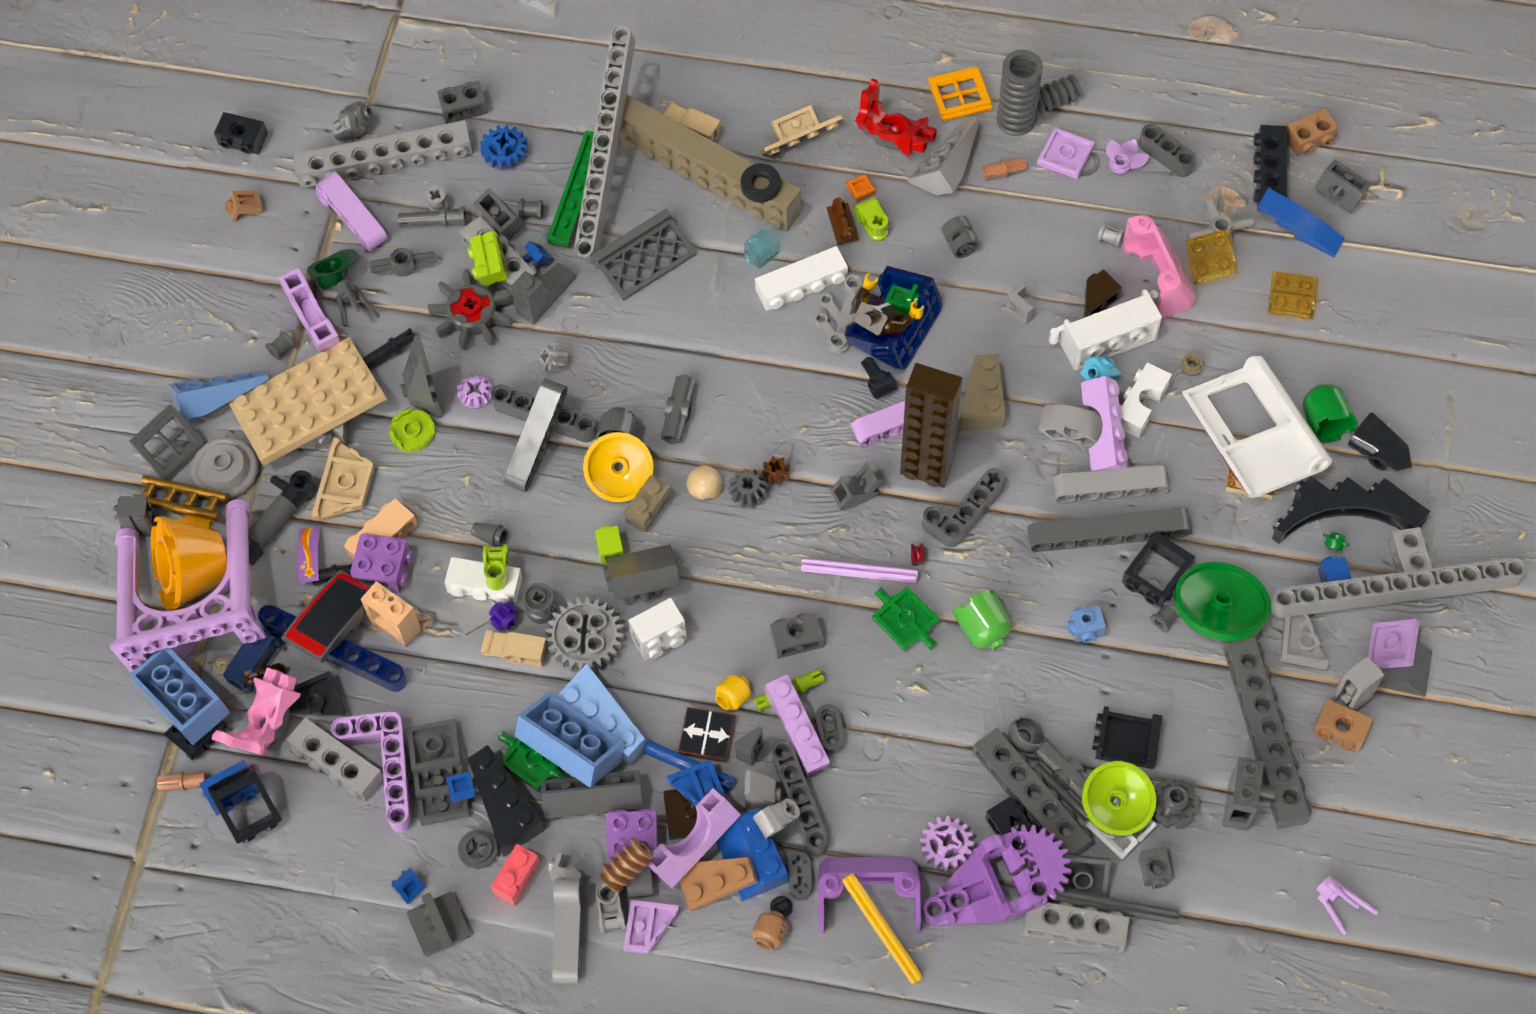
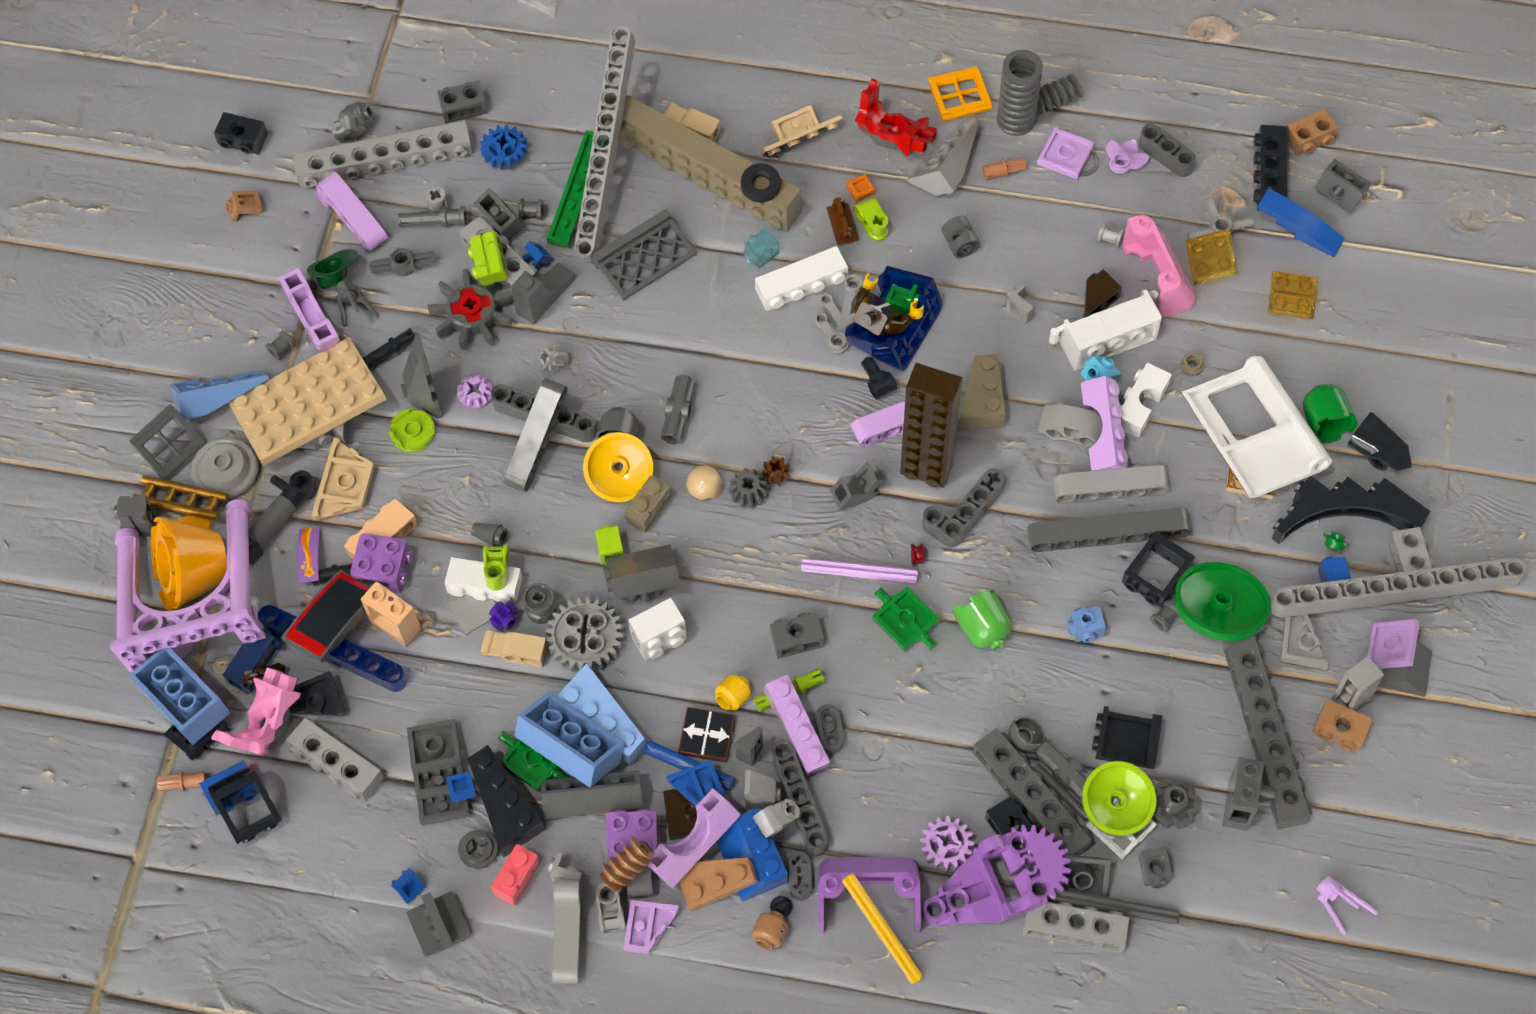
lavender beam [331,711,412,832] -> none

